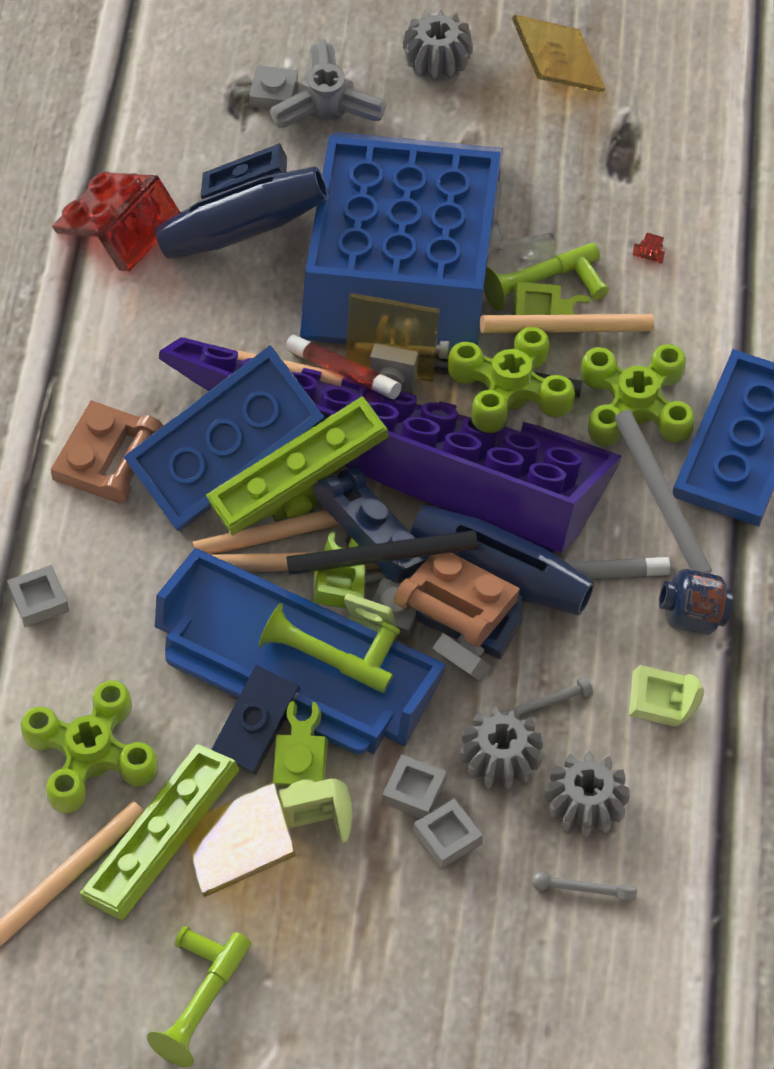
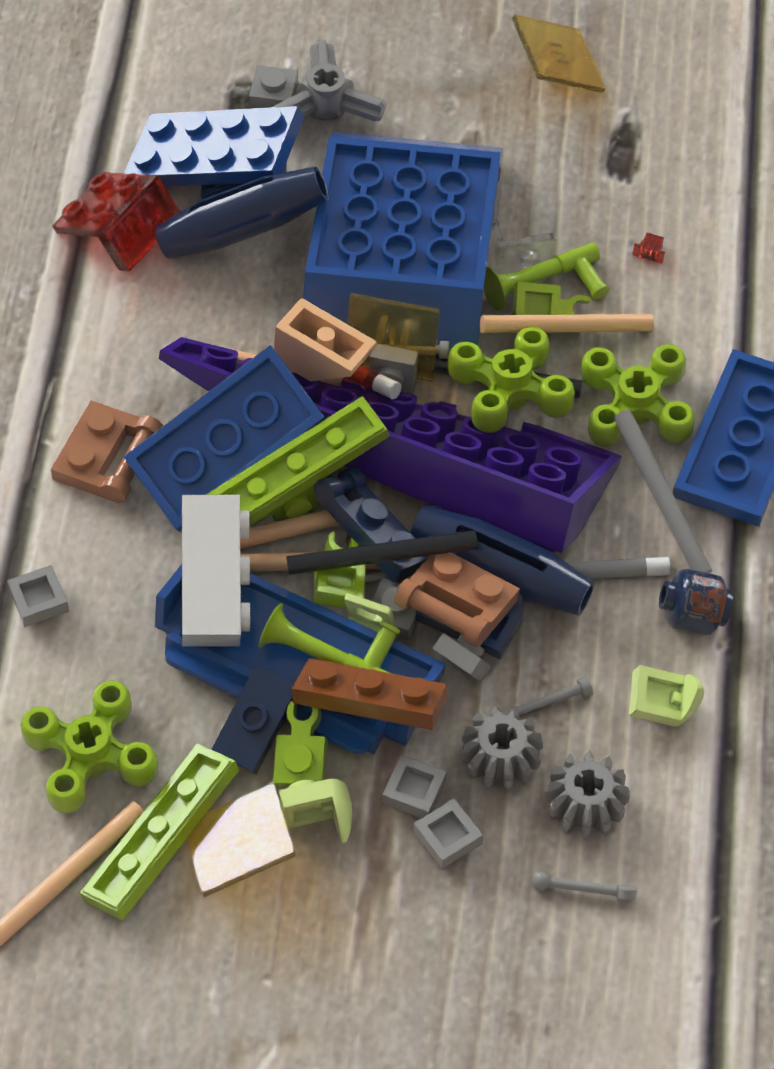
lime piece [146,926,252,1068] -> none
light grey gear [403,10,473,81] -> none
none -> plate [122,106,304,188]
none -> white brick [182,495,250,647]
none -> light nougat slope [274,298,377,381]
none -> dark orange plate [292,658,448,730]

